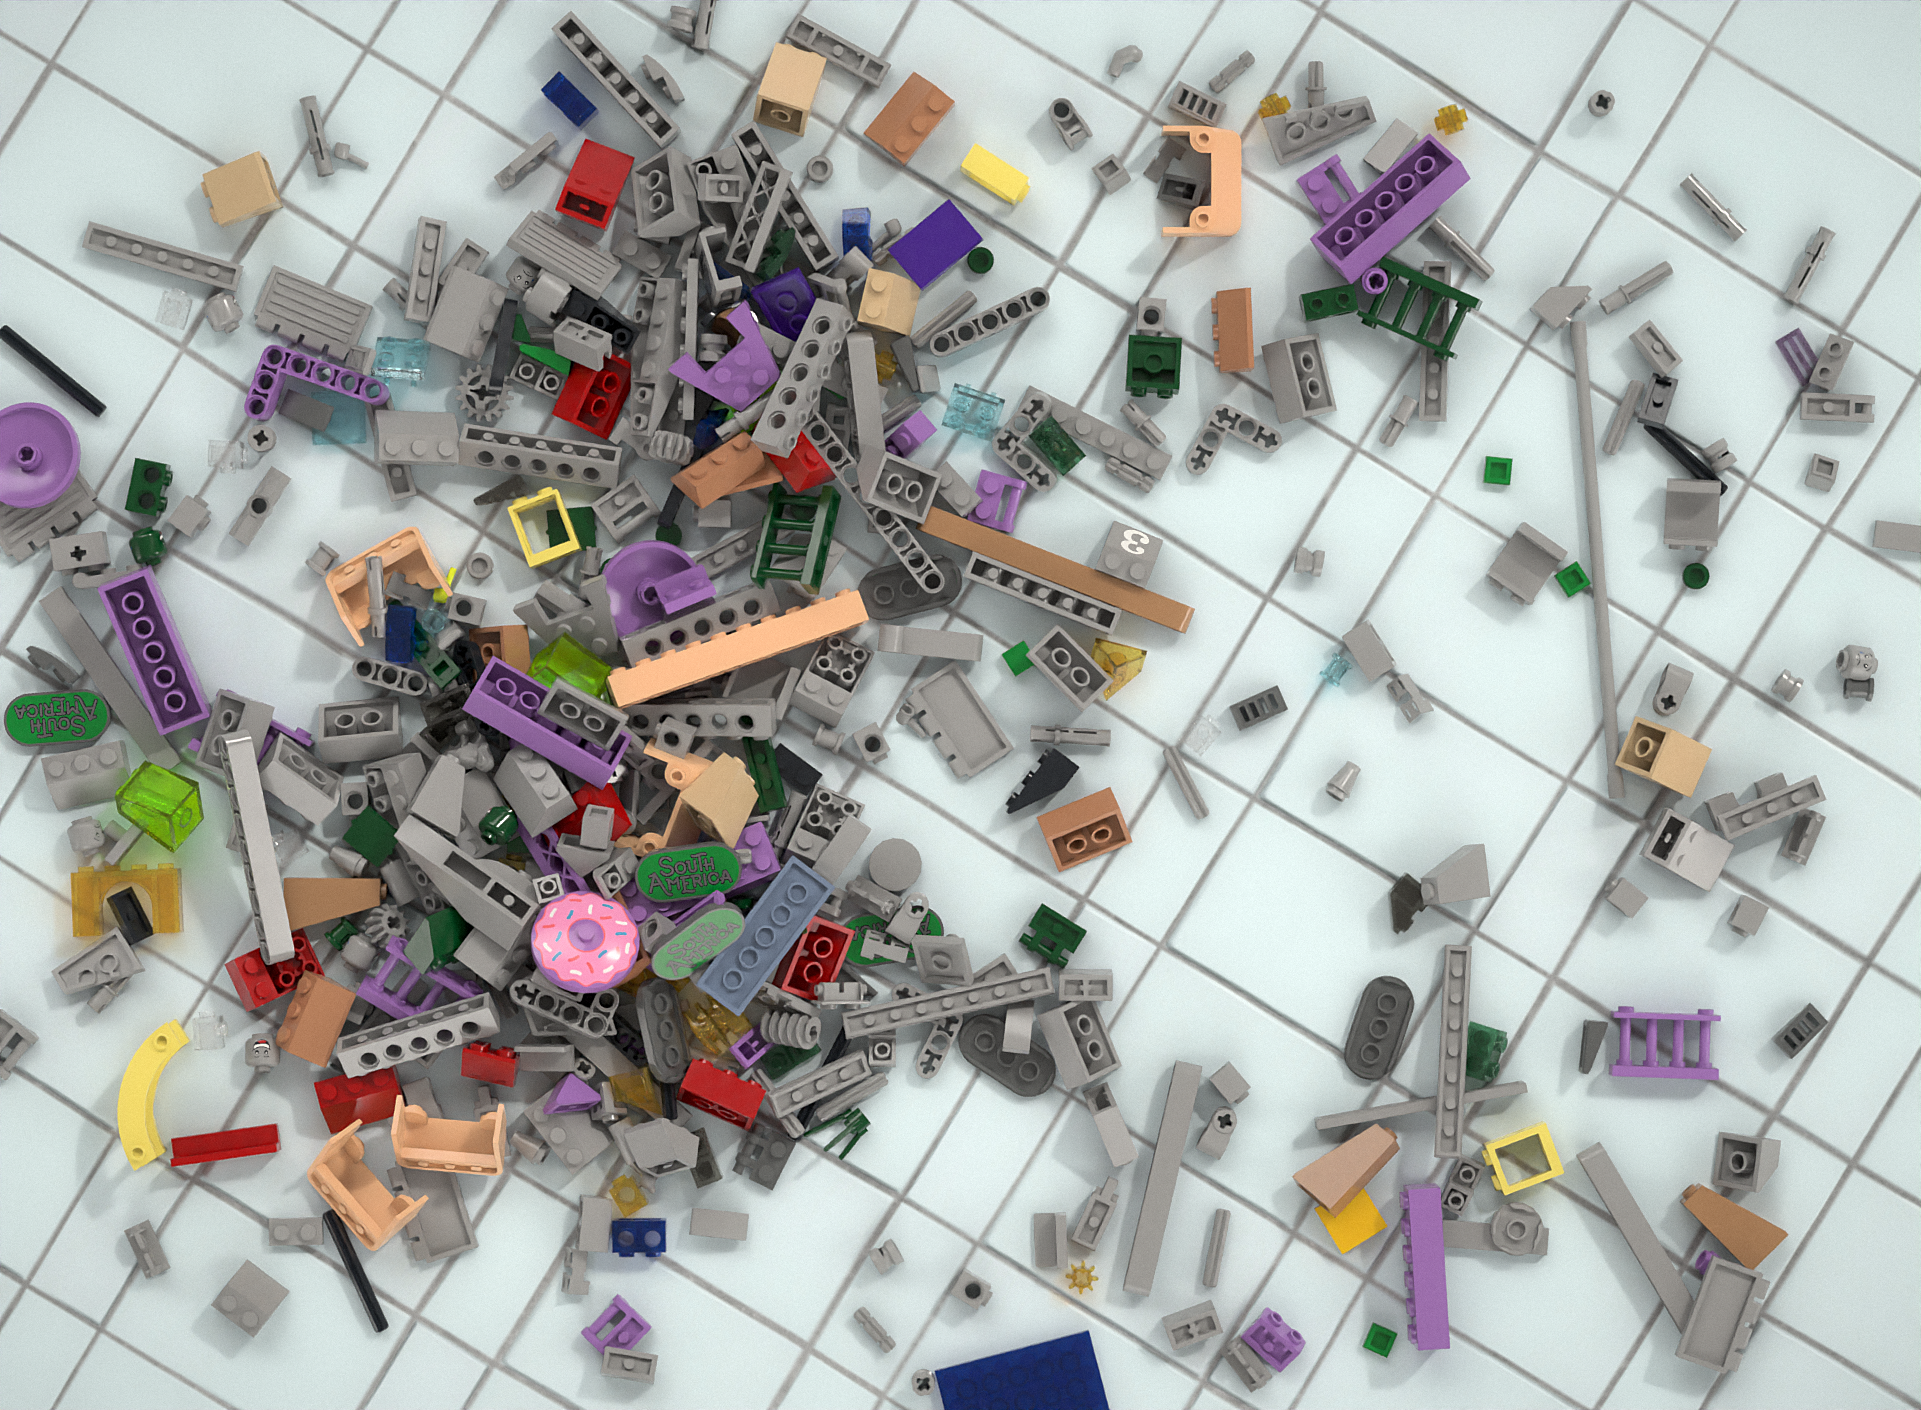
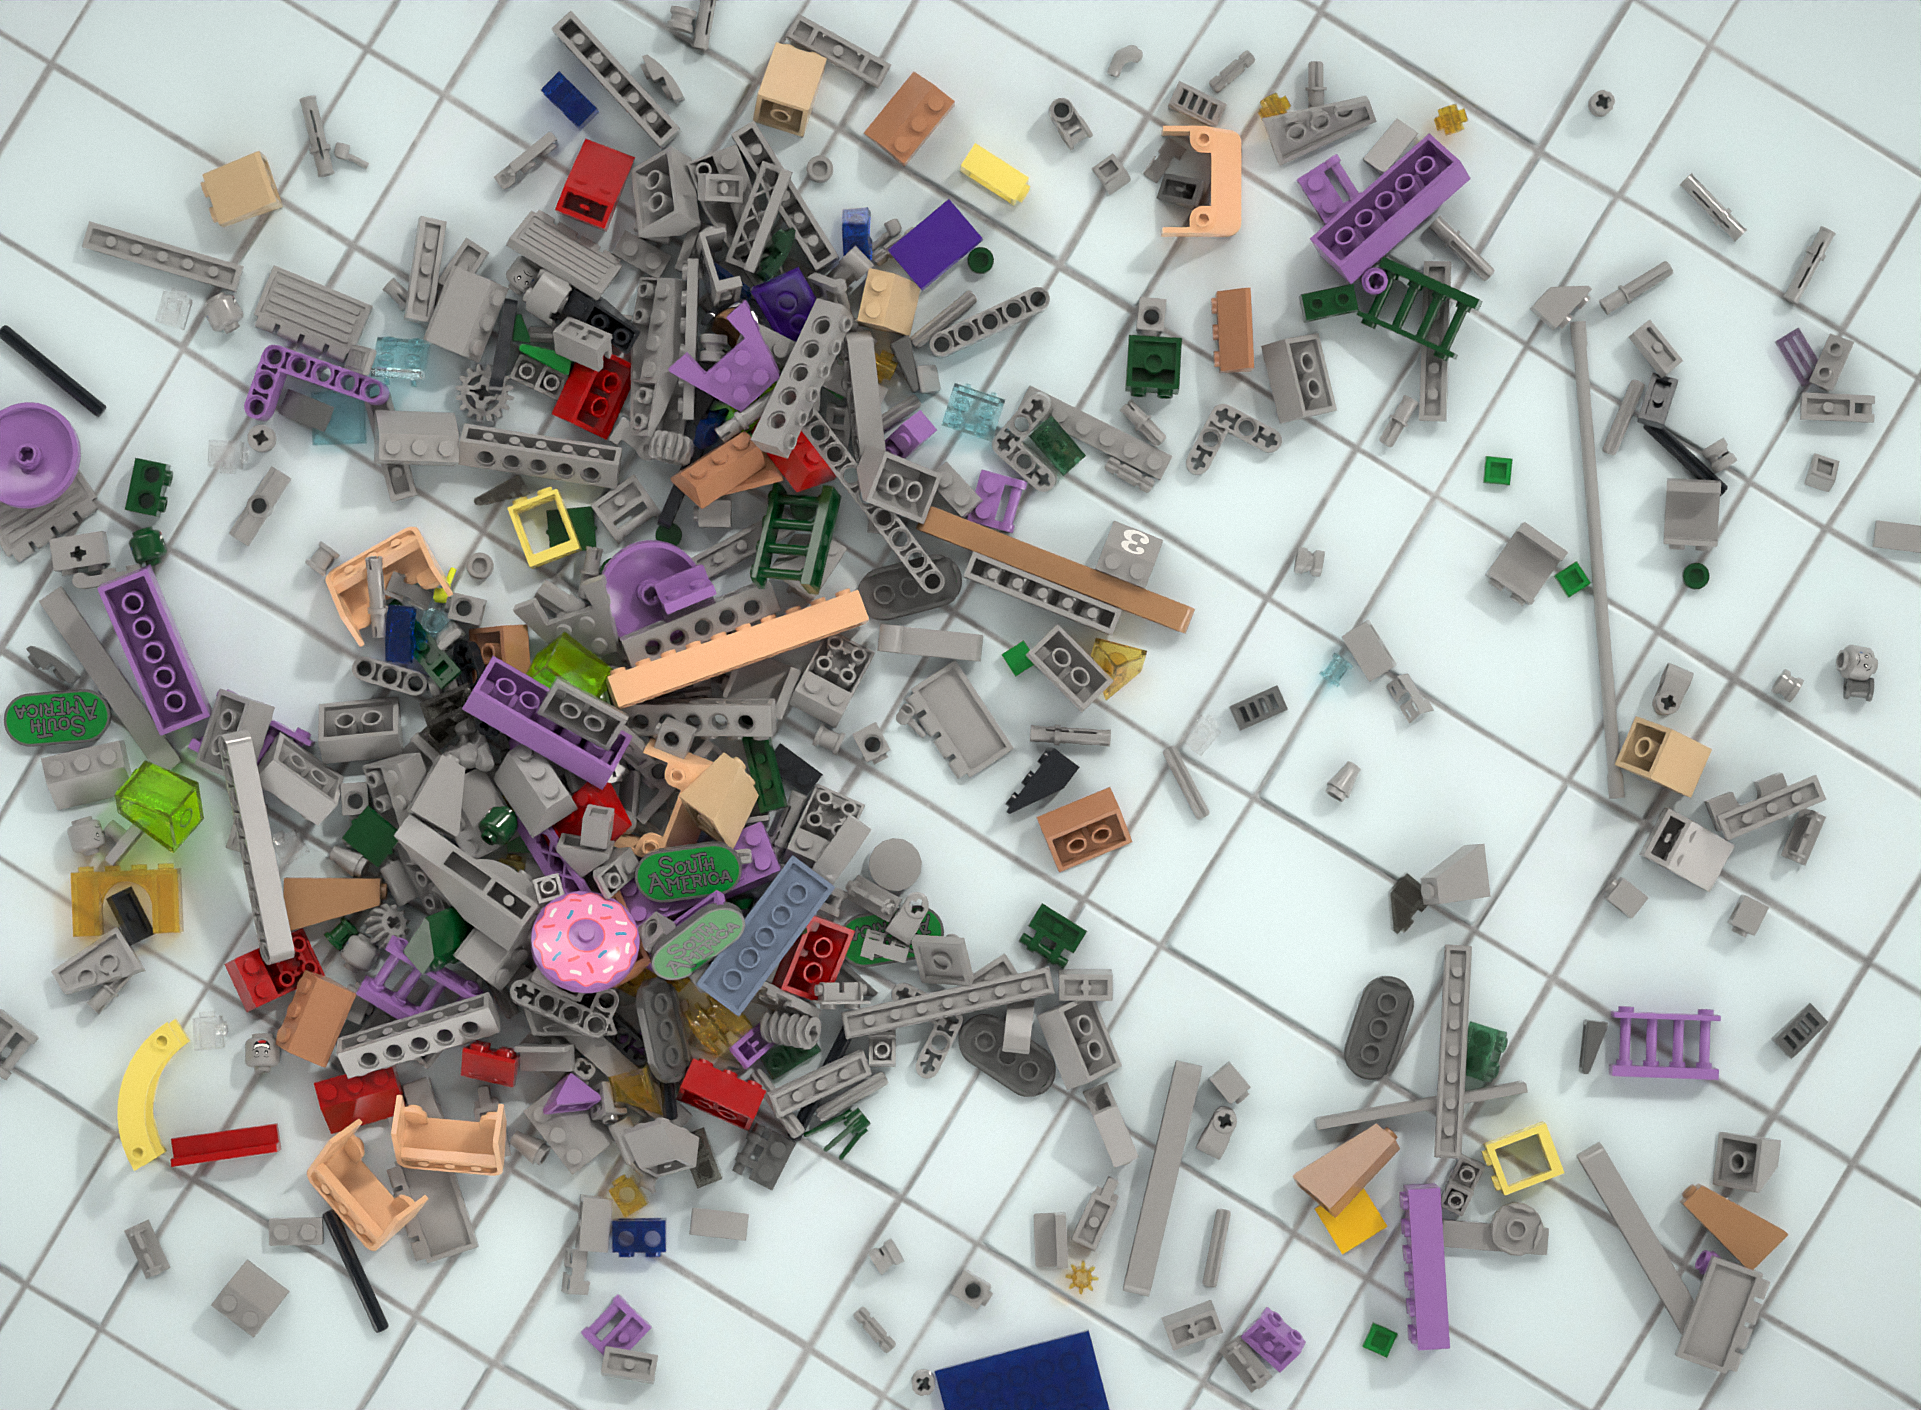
light grey brick [167,495,211,538] -> none

